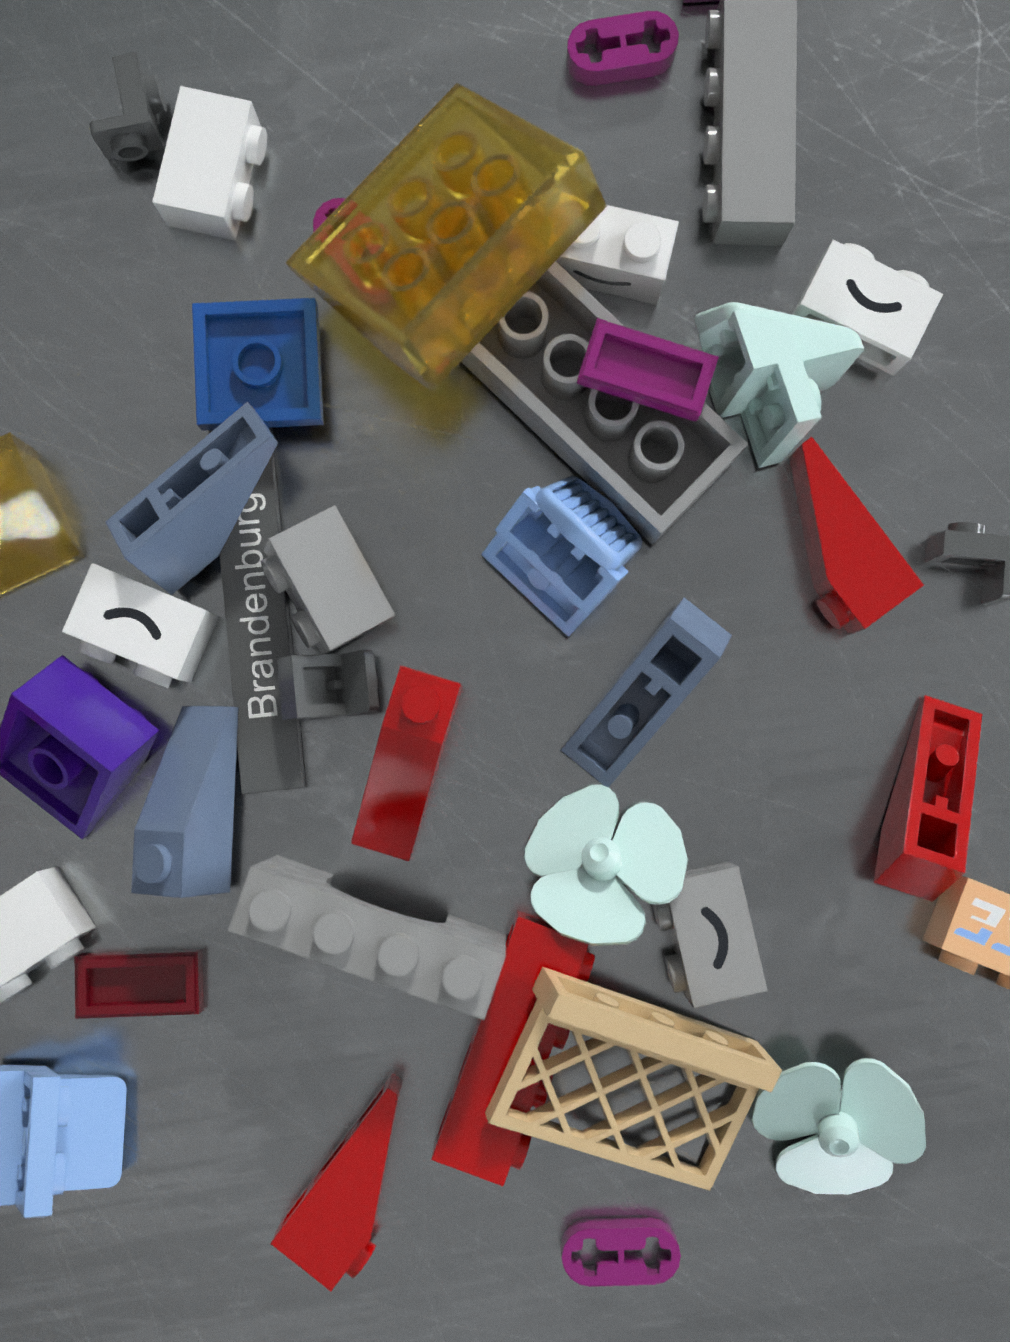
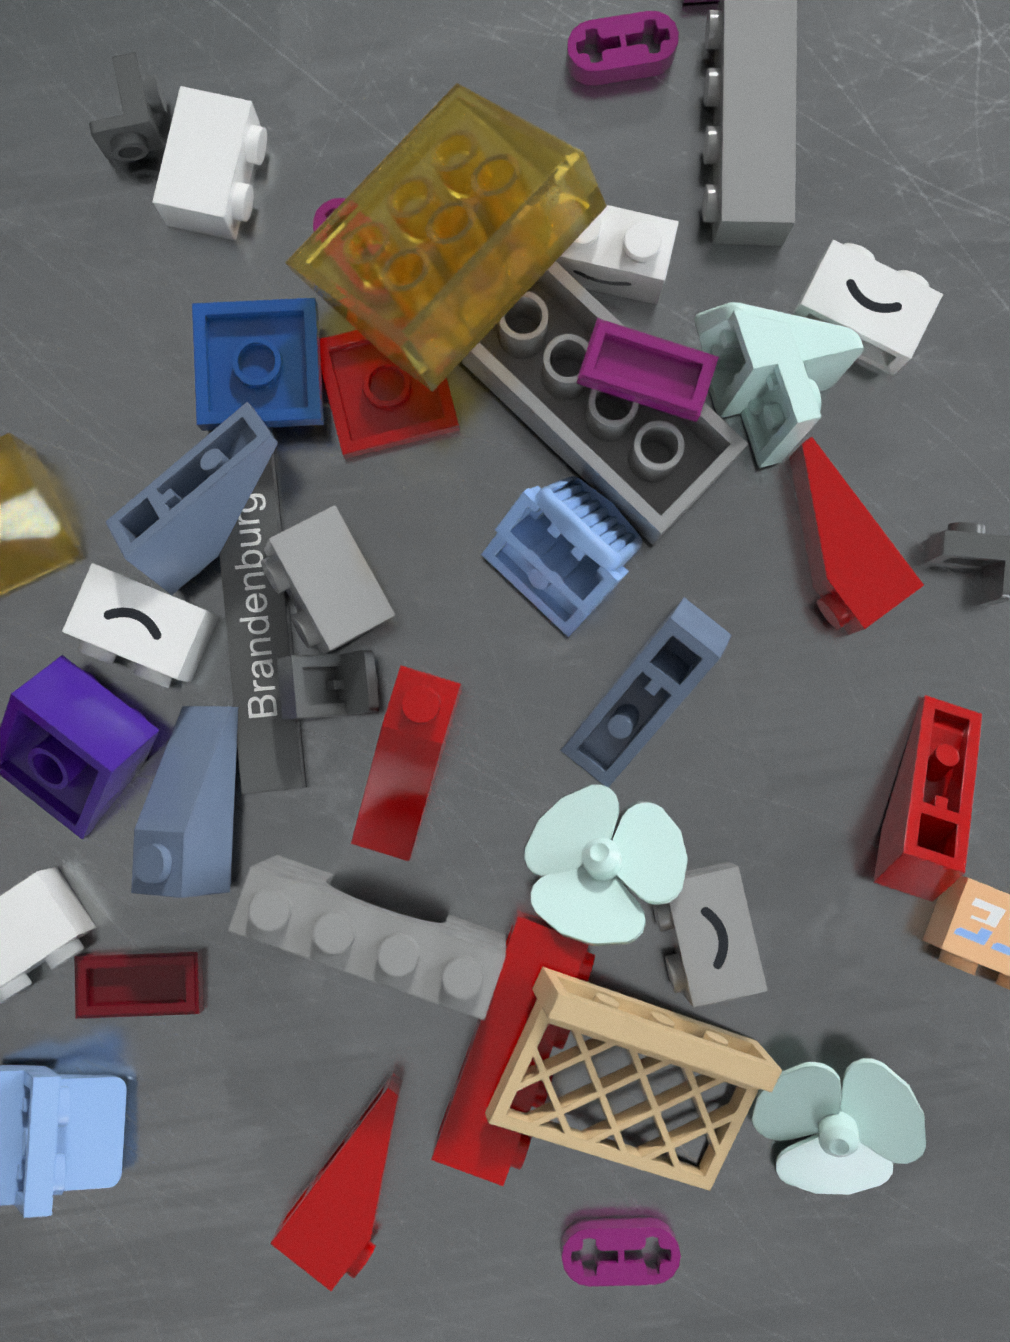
none -> red tile [320,315,460,459]

